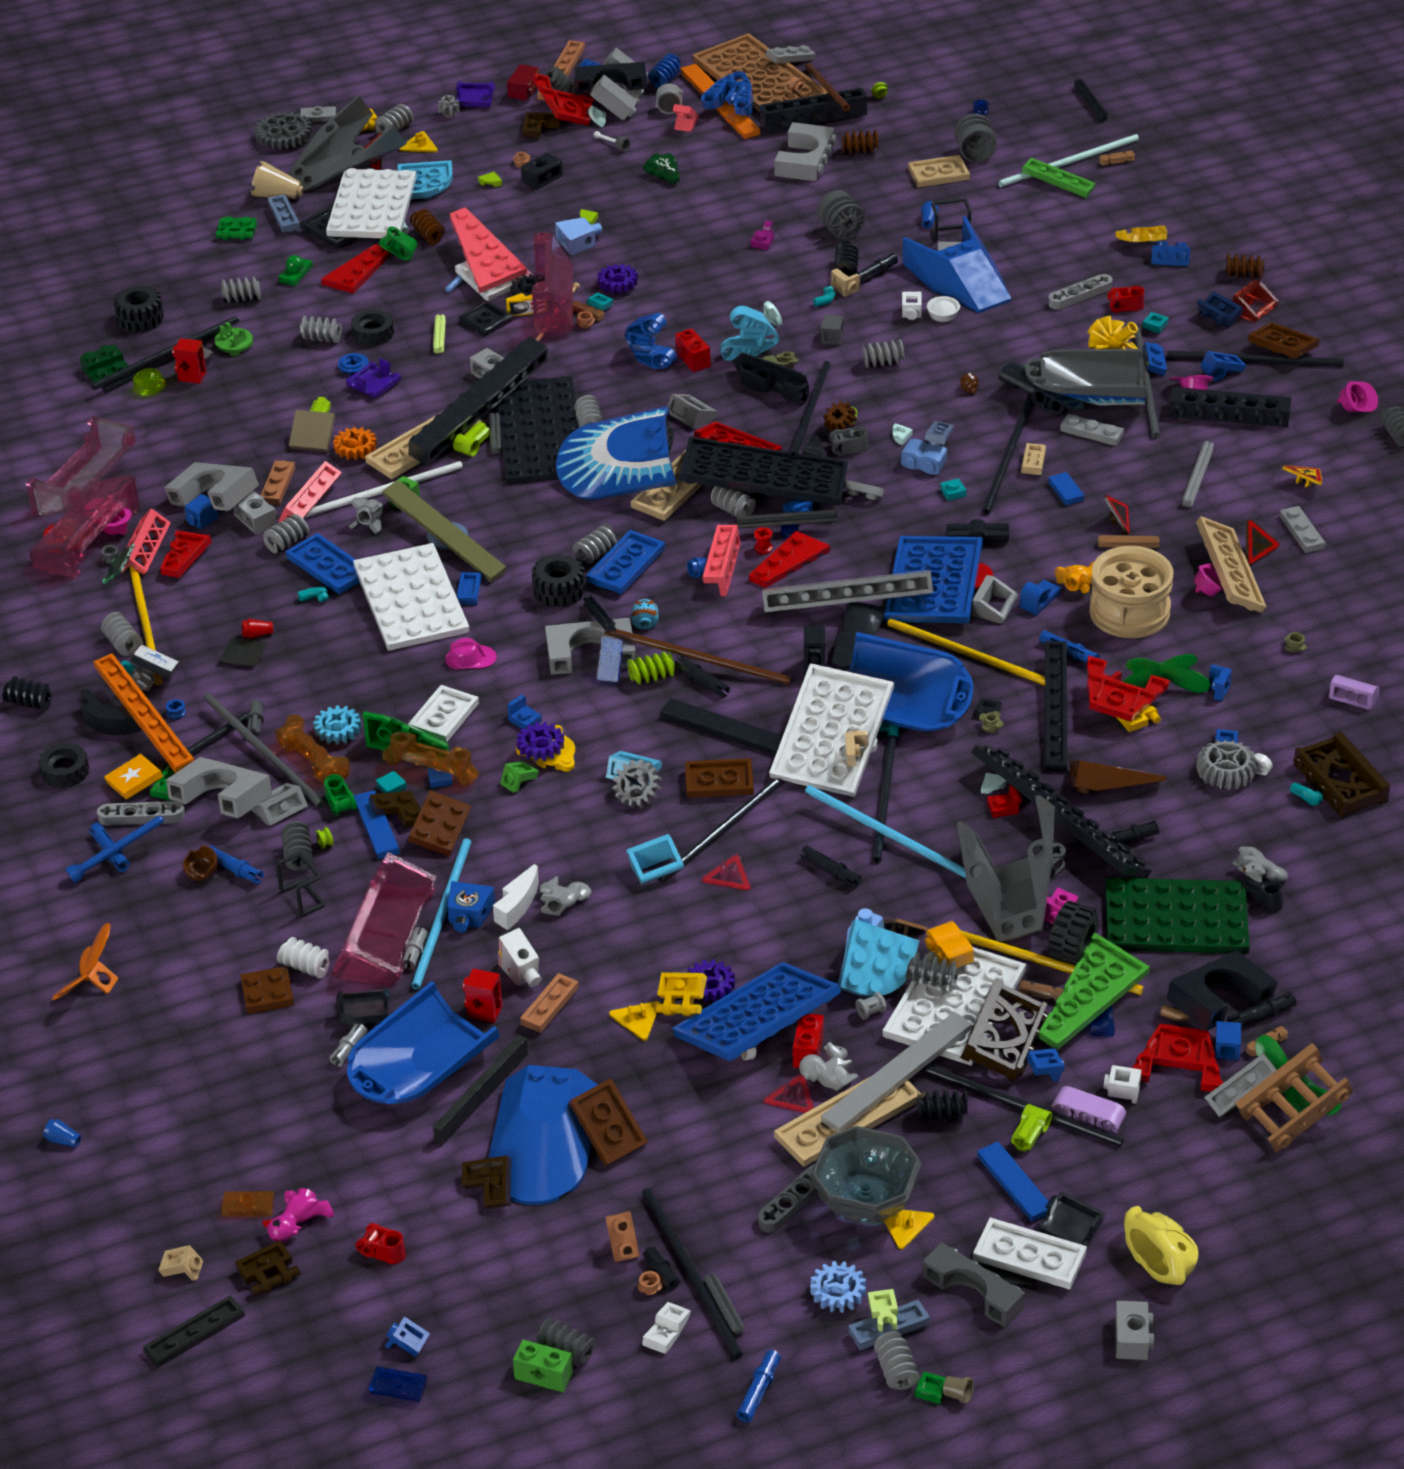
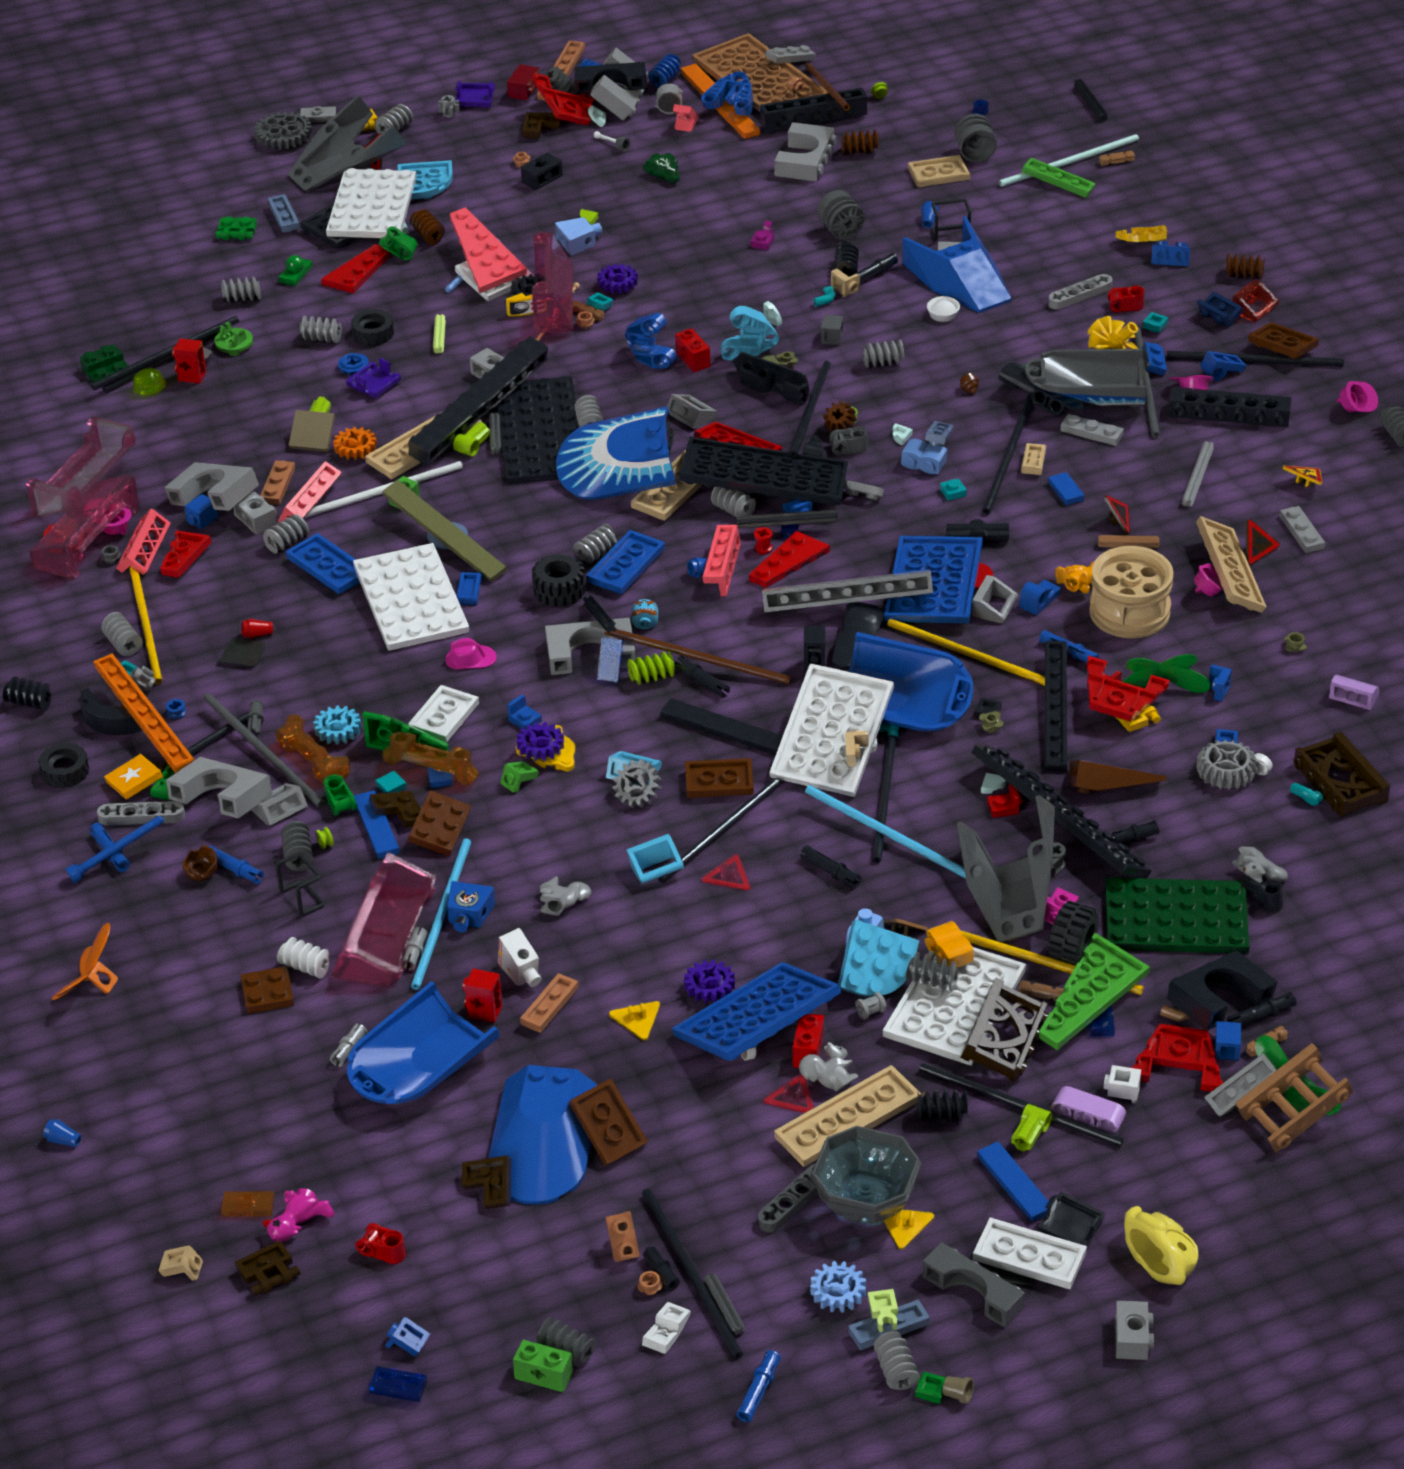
clear green piece [103,543,135,584] -> none
black tyre [114,286,164,332] -> none
tile [130,644,179,679] -> none
pearl dark grey tile [143,1295,245,1368] -> none
tan cone [251,161,304,199] -> none
teal arm [297,587,329,602] -> none
black piece [336,987,390,1025] -> none
light grey brick [349,497,383,534] -> none
yellow piece [399,131,438,153] -> none
pearl dark grey tile [433,1035,528,1146] -> none
black tile [459,300,513,337] -> none
lime tile [478,172,502,187] -> none
white slope [493,864,539,930] -> none
yellow plate [656,972,707,1016] -> none
light grey tile [821,1012,972,1133] -> none
white brick [902,292,922,320] -> none
blue bracket [1027,1049,1064,1082] -> none

